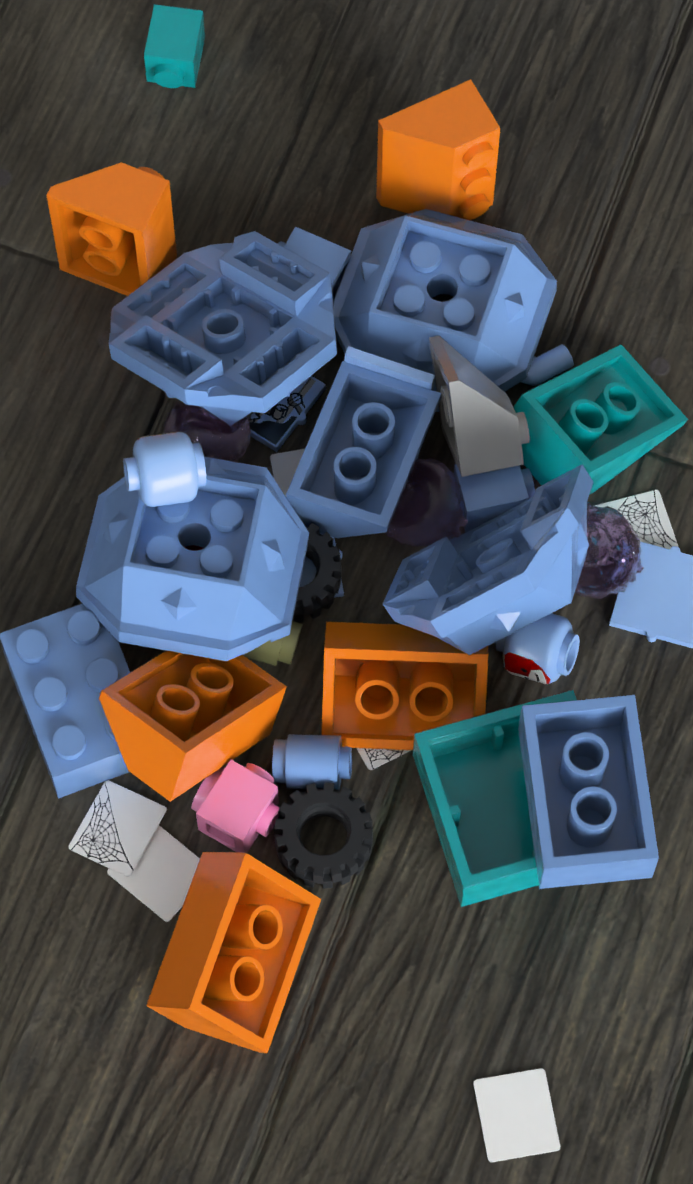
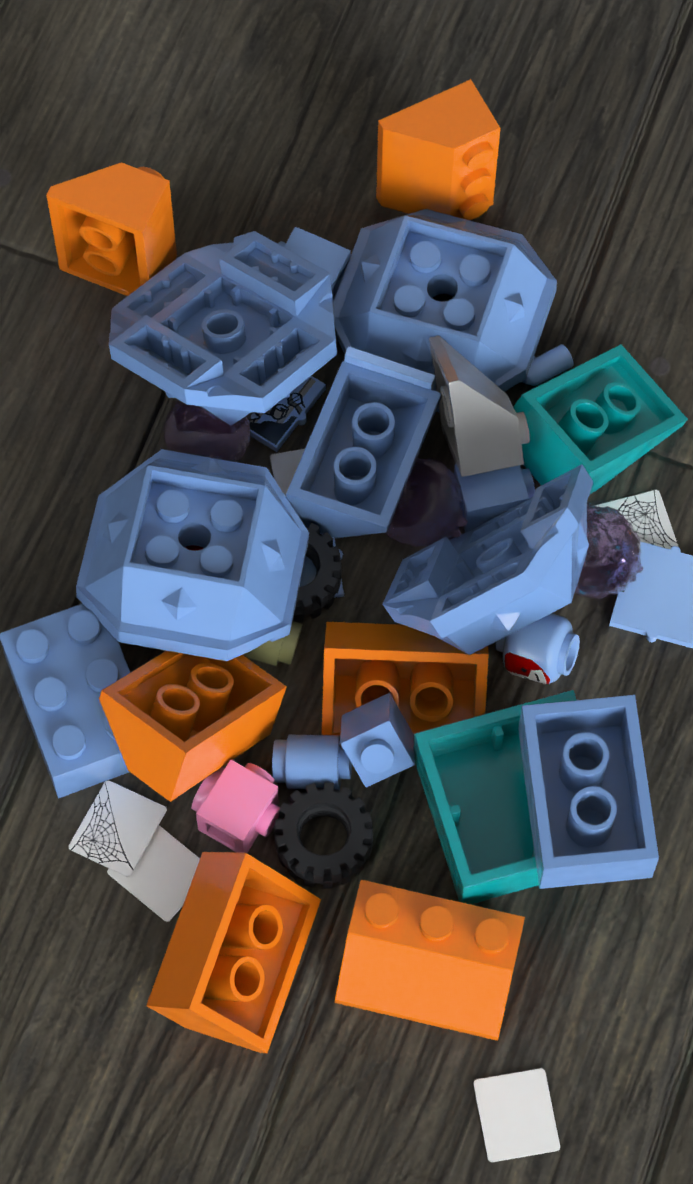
light blue head [123,432,206,507] -> none
teal brick [144,4,205,88] -> none
none -> orange slope [335,880,525,1041]
none -> medium blue brick [340,693,415,787]

